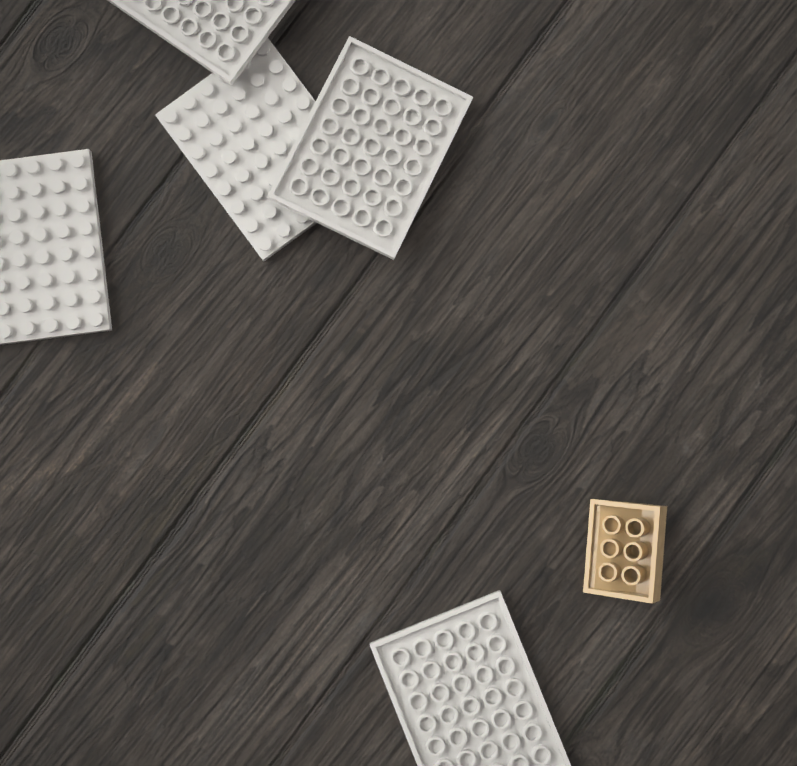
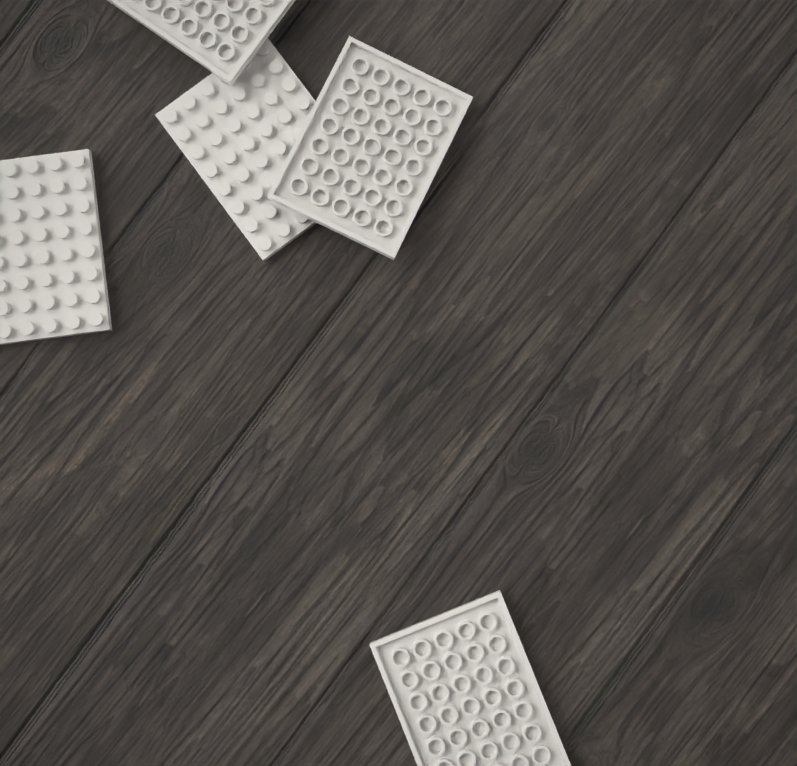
tan slope [583,499,667,603] -> none

